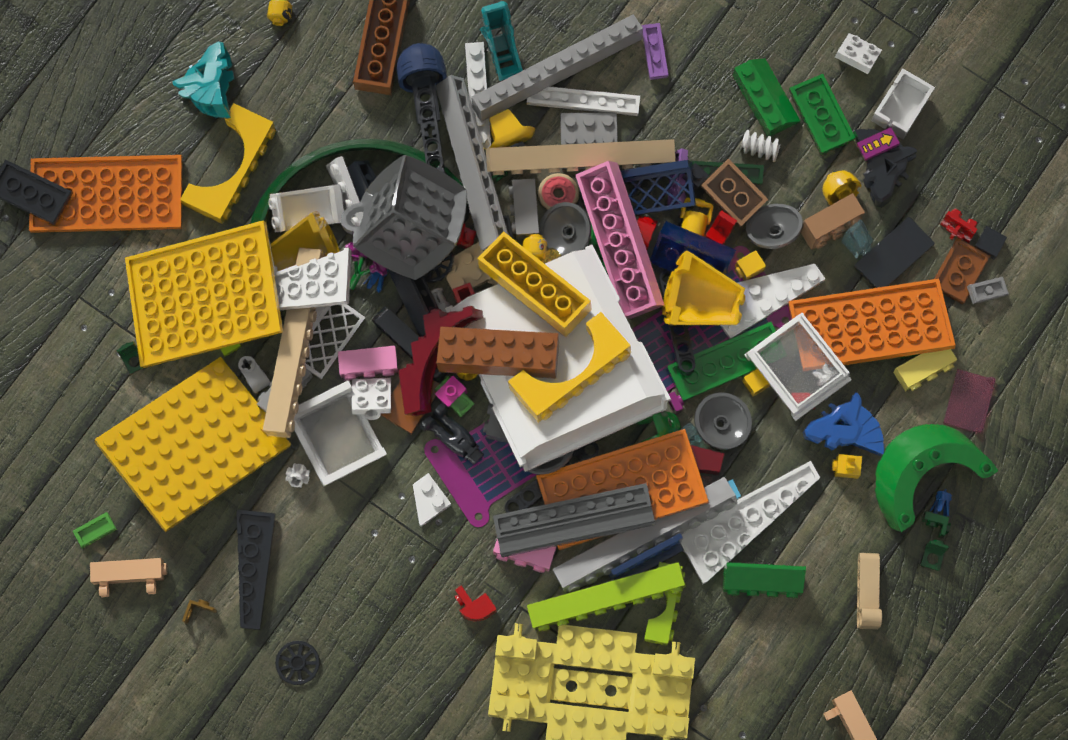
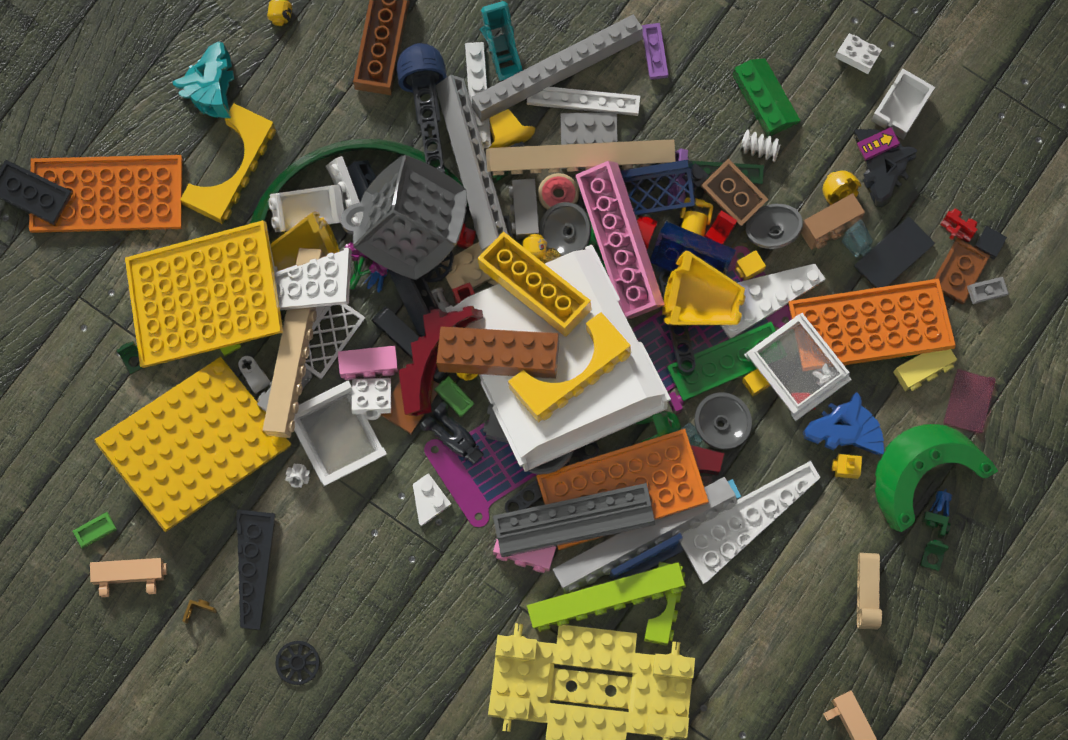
dark pink bracket [435,376,468,407] -> none
red brick [454,585,497,622] -> none
green slope [723,562,806,598] -> none
green plate [789,74,856,155] -> none

